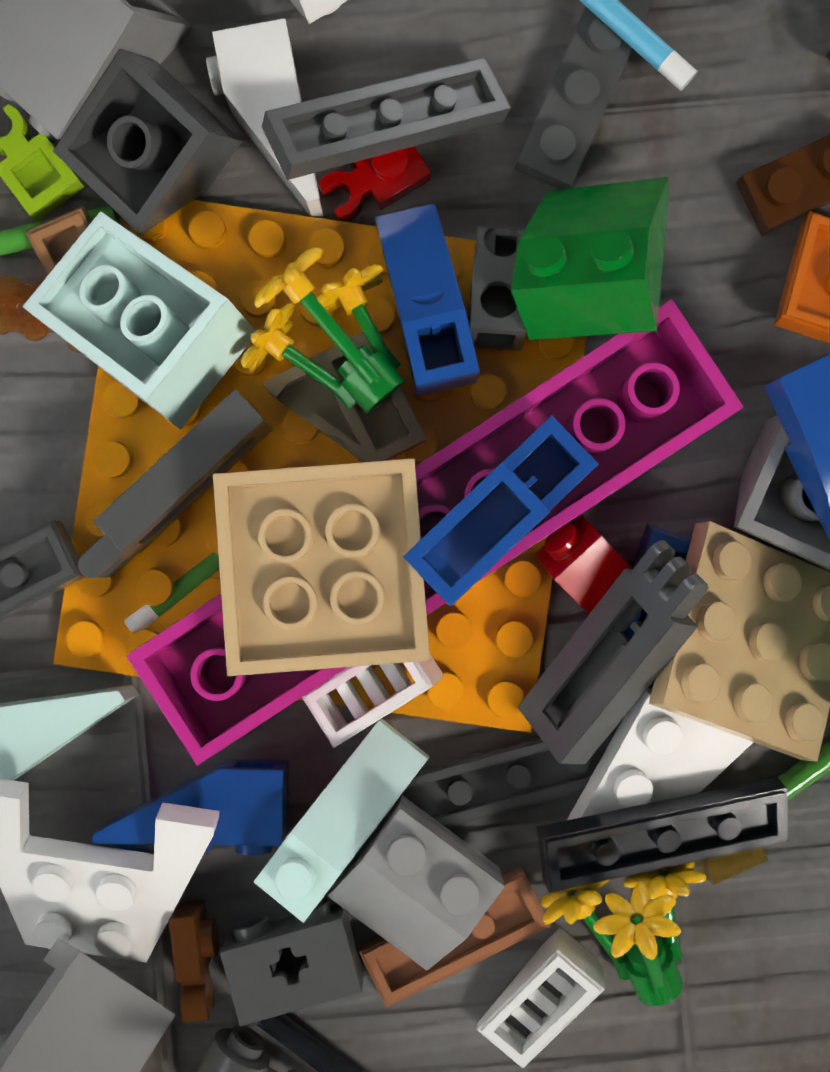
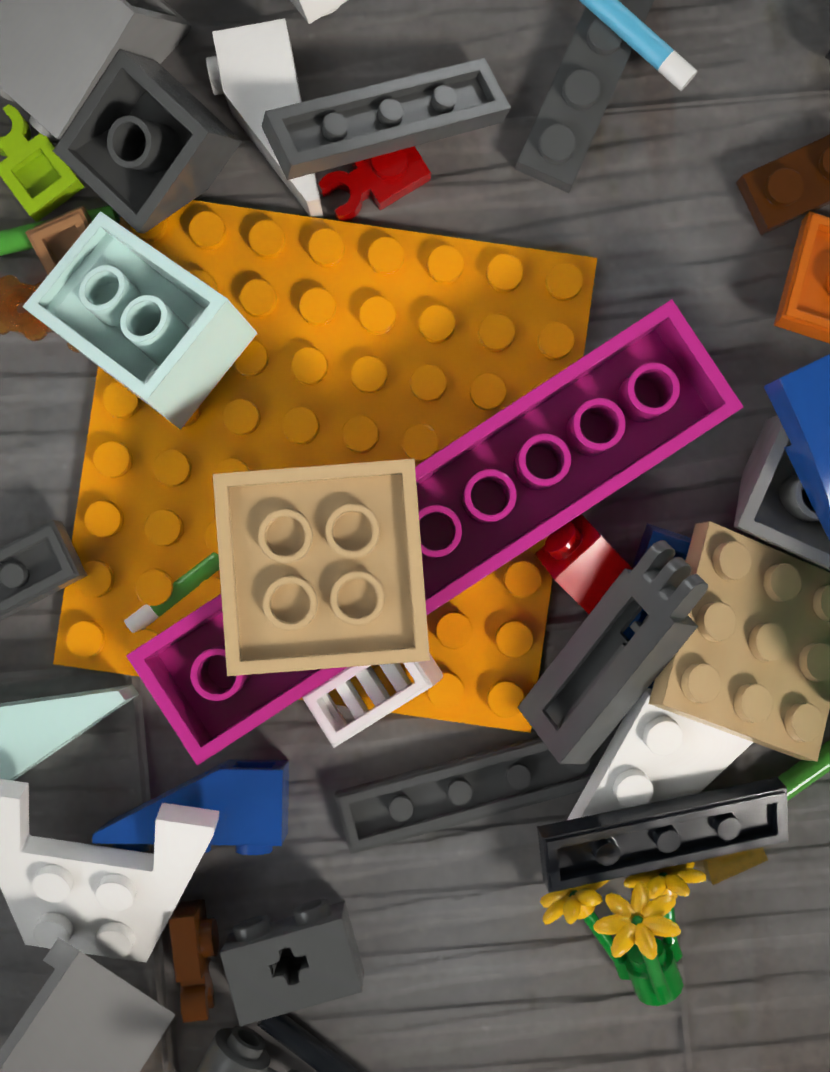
dark grey hinge [78,389,273,578] -> none
plant [241,247,405,414] -> none
light aqua slope [254,718,430,923] -> none
dark tan wing [263,332,427,462] -> none
light grey slope [327,794,505,970] -> none
nougat tile [359,866,551,1008] -> none
blue slope [375,203,480,397] -> none
blue slope [403,415,599,607] -> none
dark grey leg [468,226,527,351] -> none
white slope [477,928,605,1068] -> none
green slope [511,177,670,340] -> none

